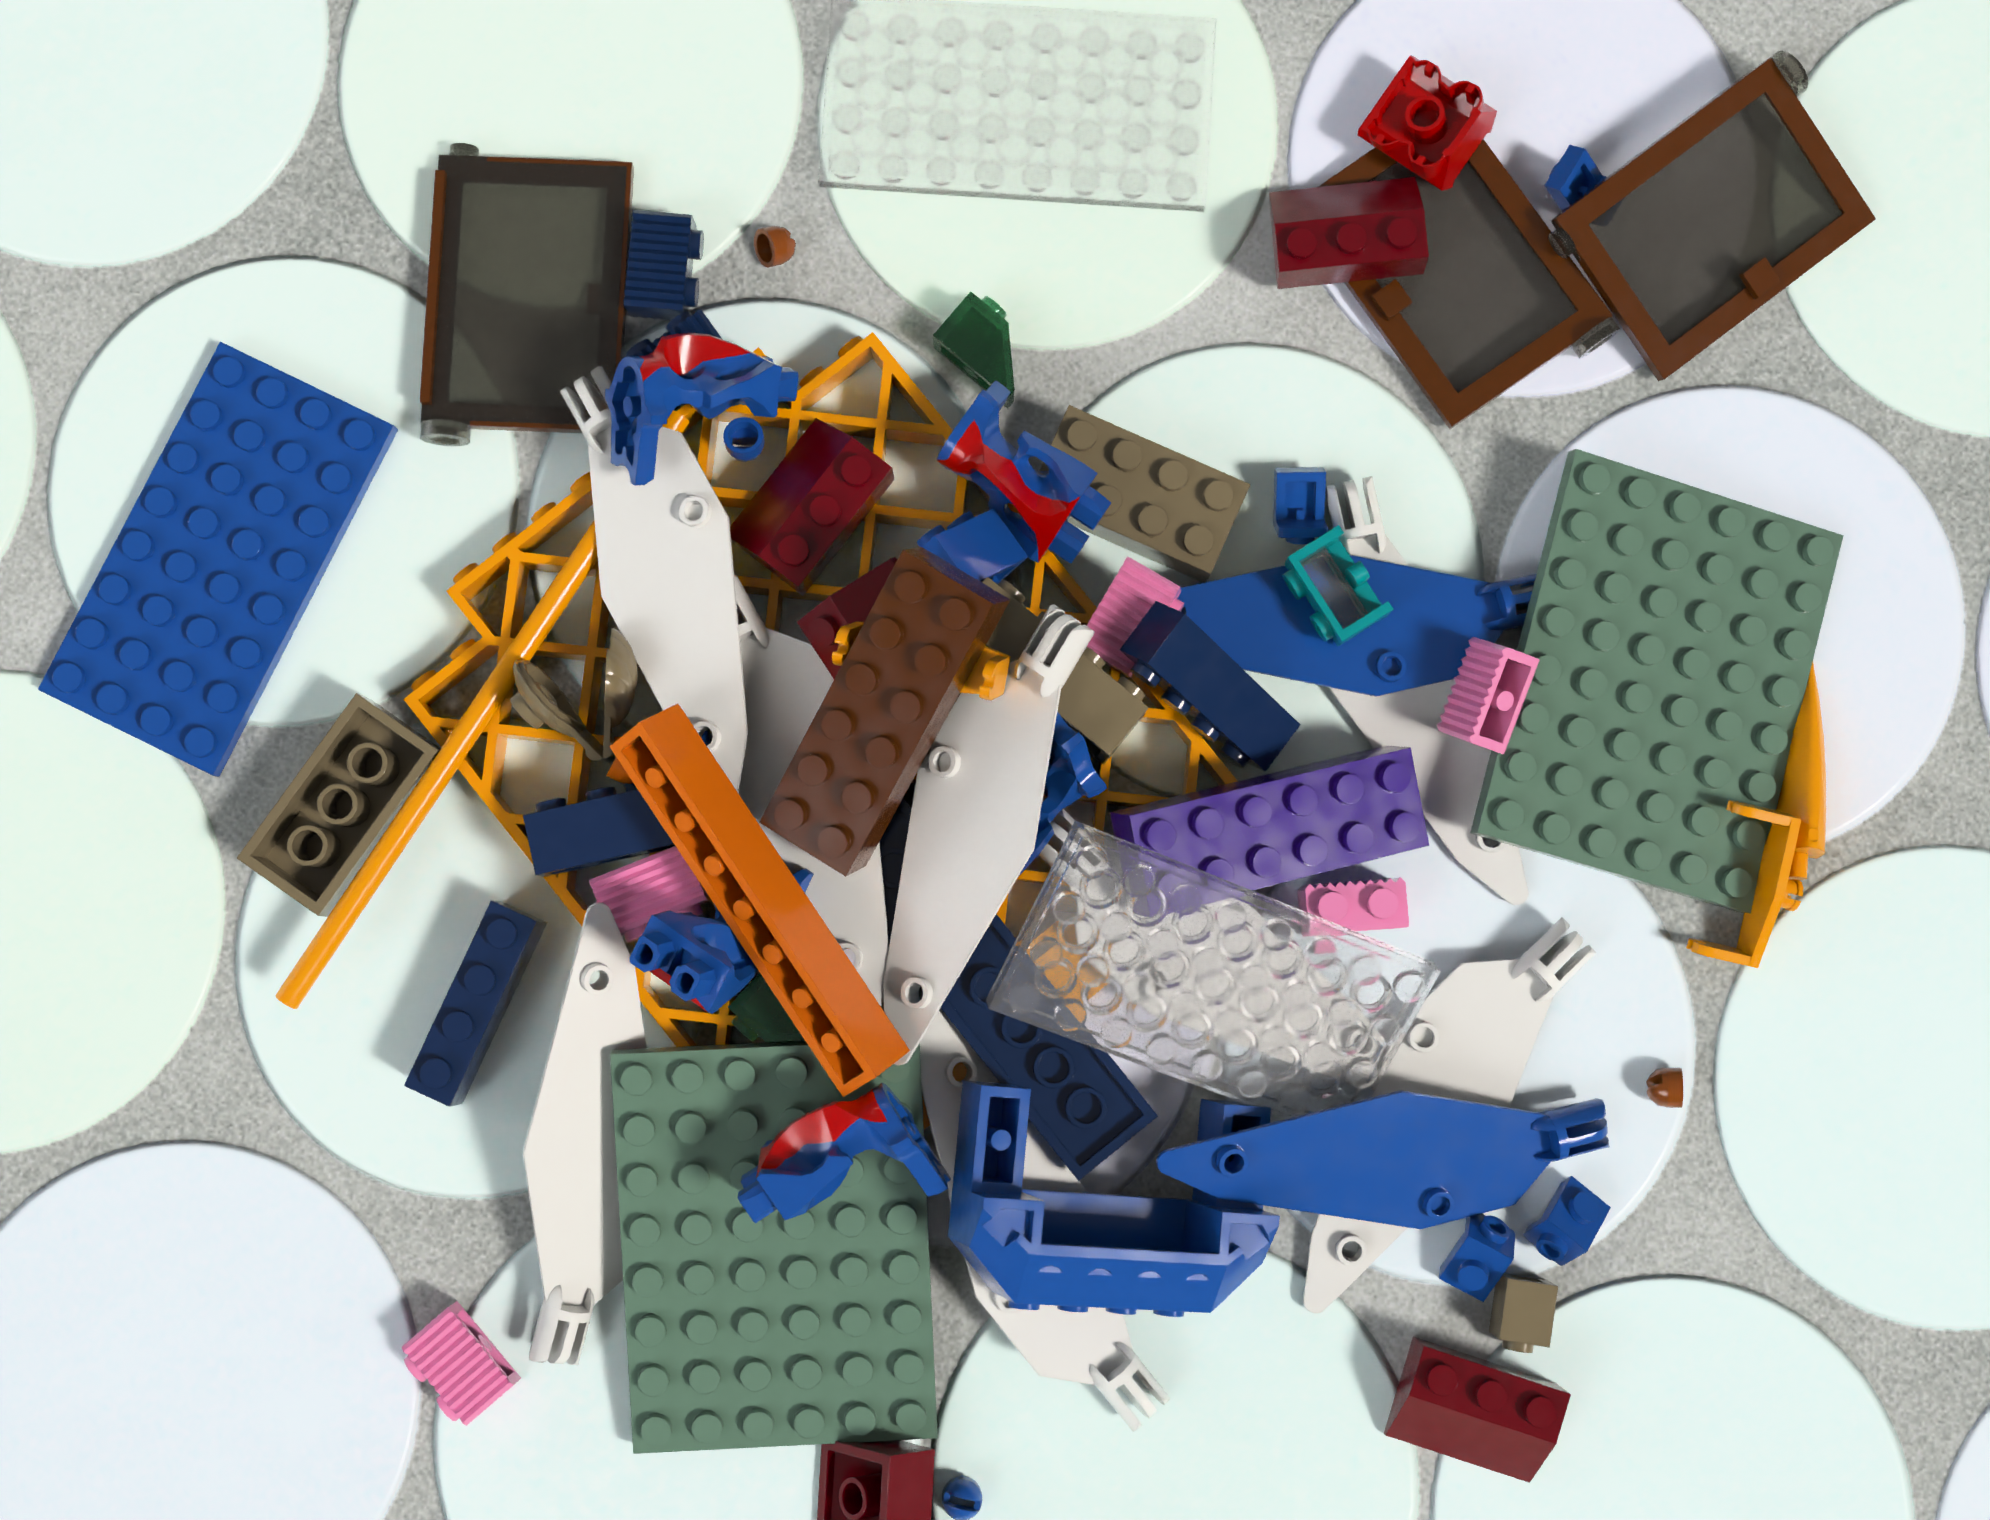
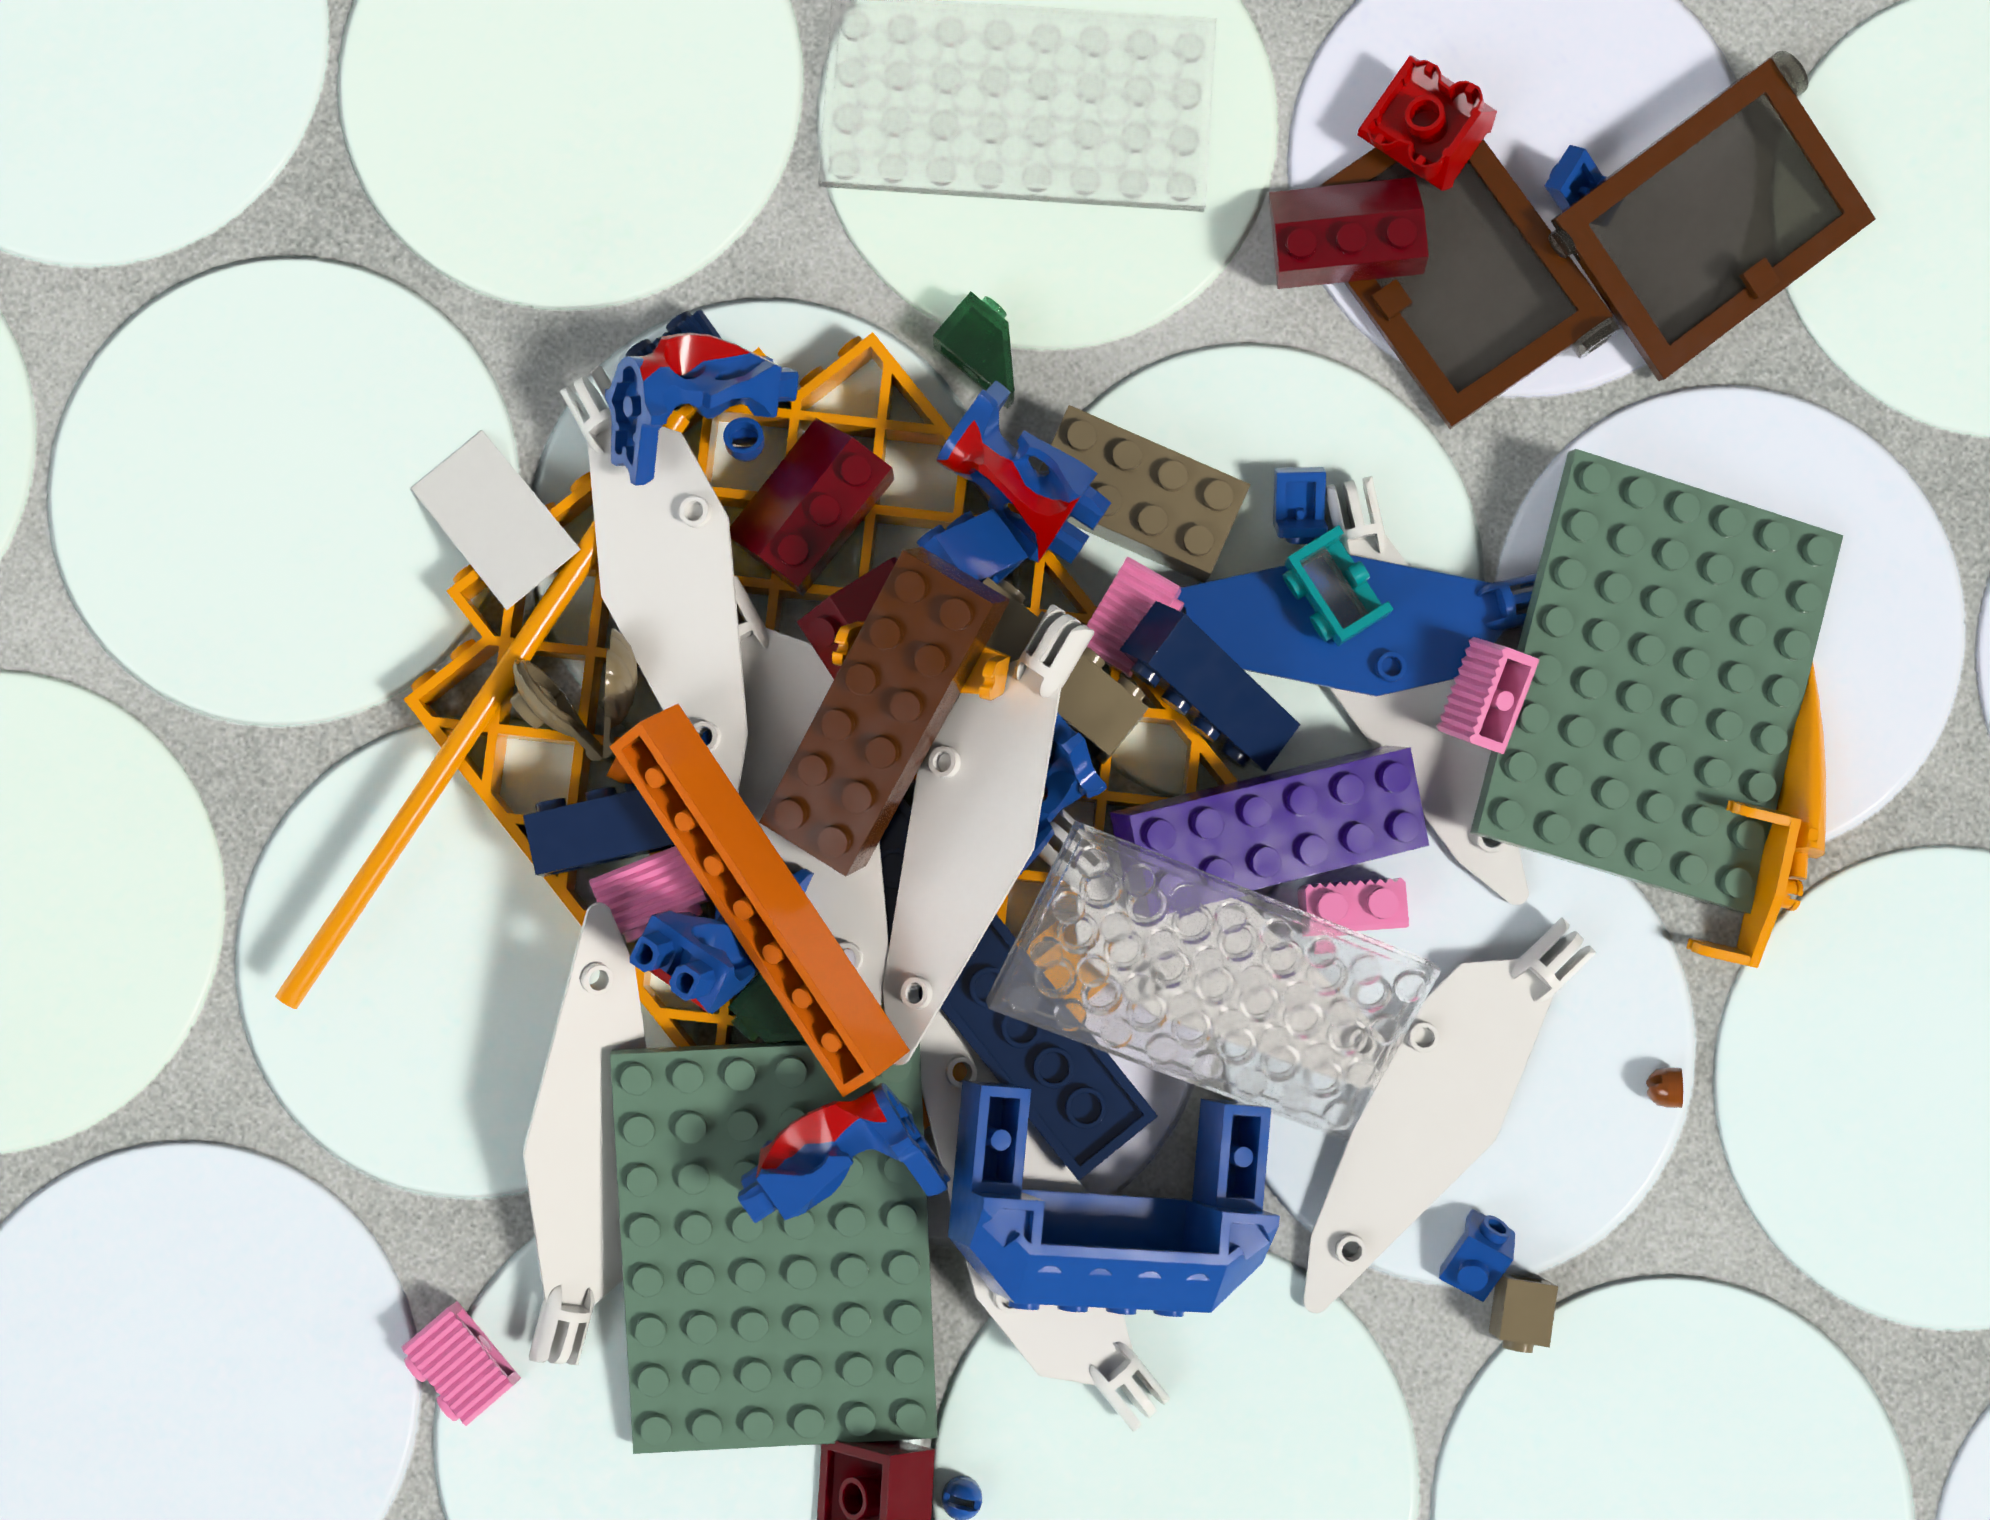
blue plate [38,342,398,777] -> none
dark tan brick [237,693,441,917] -> none
dark blue brick [404,900,548,1107] -> none
clear smoke door [420,143,634,446] -> none
dark blue brick [624,210,704,320] -> none
dark orange hinge [754,226,796,268] -> none
blue wing [1156,1090,1610,1229] -> none
dark red slope [1384,1337,1571,1483] -> none
blue bracket [1523,1176,1611,1266] -> none
none -> white sticker [411,430,581,610]

